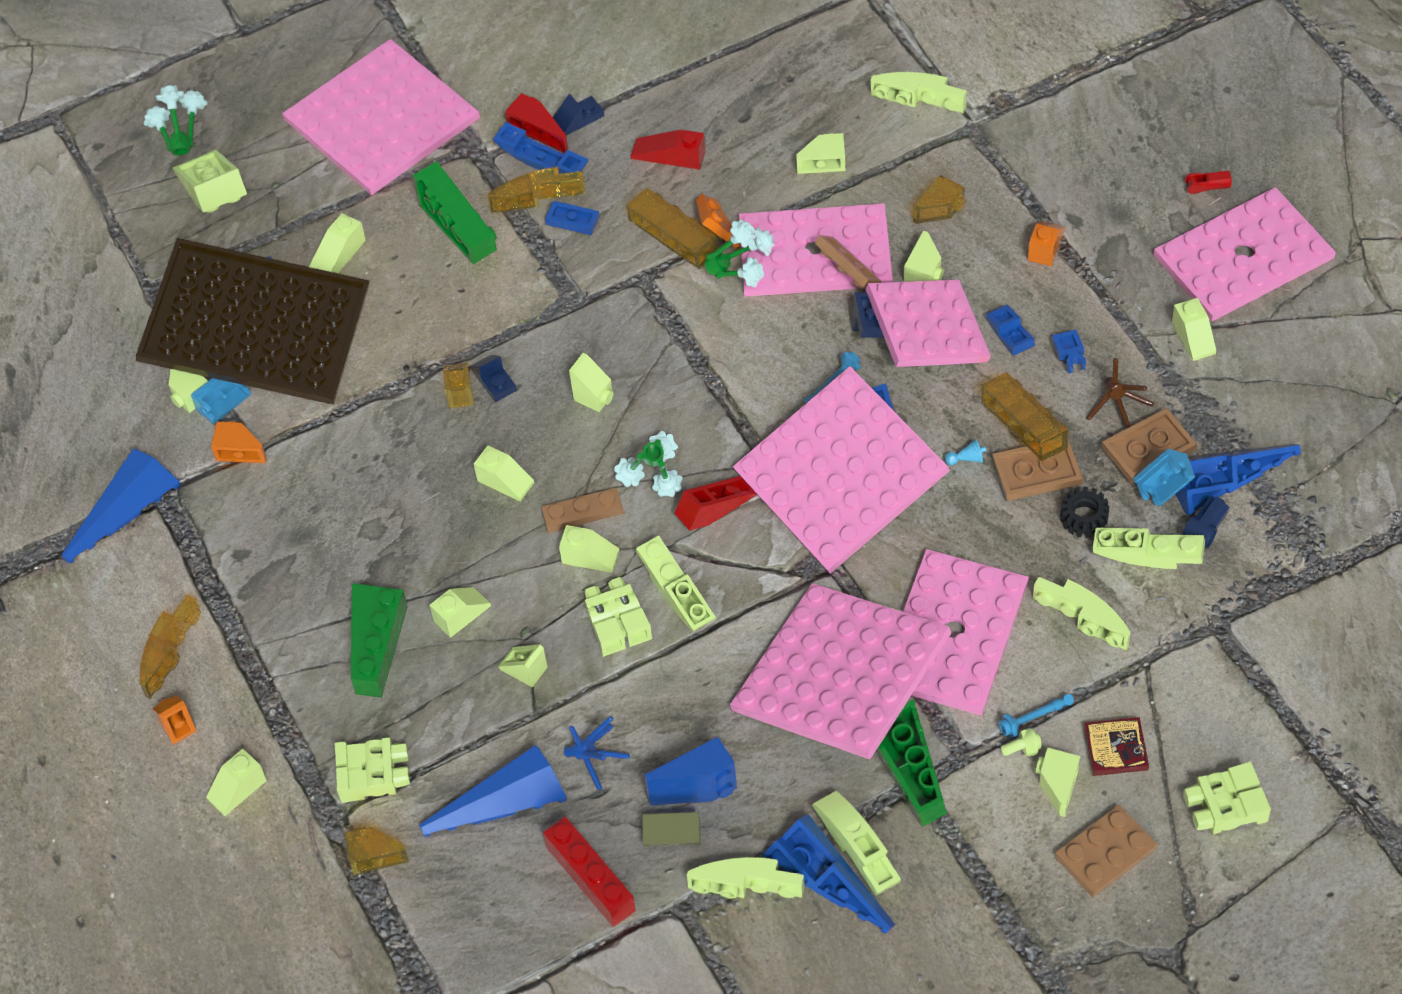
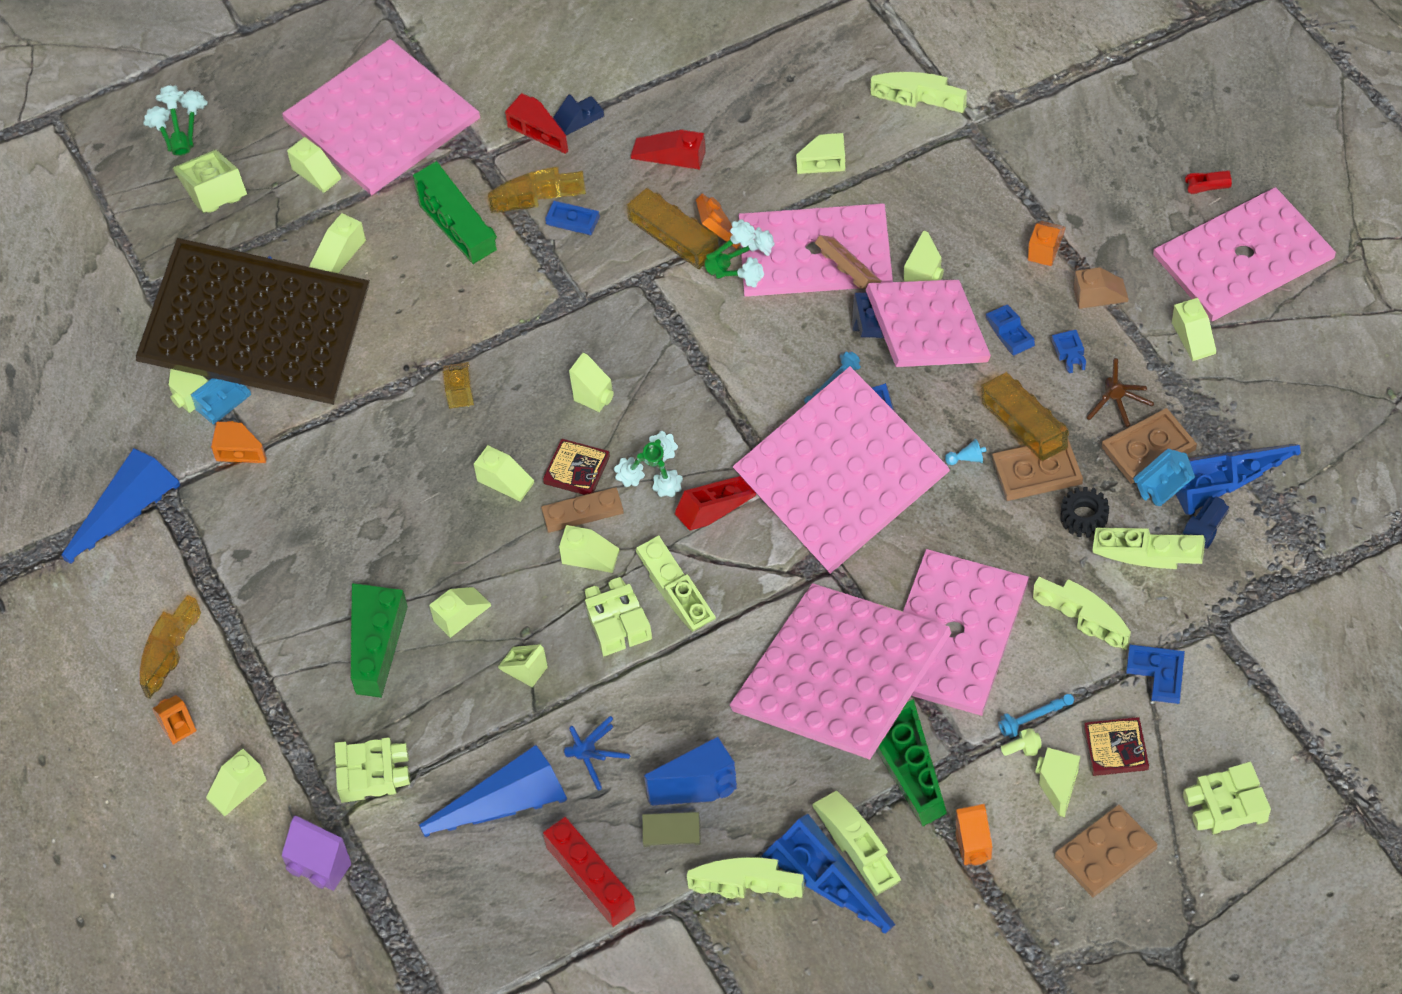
clear yellow slope [344,827,409,875] -> none
dark blue slope [470,355,517,403] -> none
blue slope [493,122,588,179] -> none
clear yellow slope [913,175,966,224] -> none
none -> medium lavender slope [282,816,352,891]
none -> yellowish green slope [287,137,341,193]
none -> tile [543,439,610,495]
none -> orange slope [955,804,992,865]
none -> medium nougat slope [1074,267,1128,309]
none -> blue plate [1126,645,1185,704]

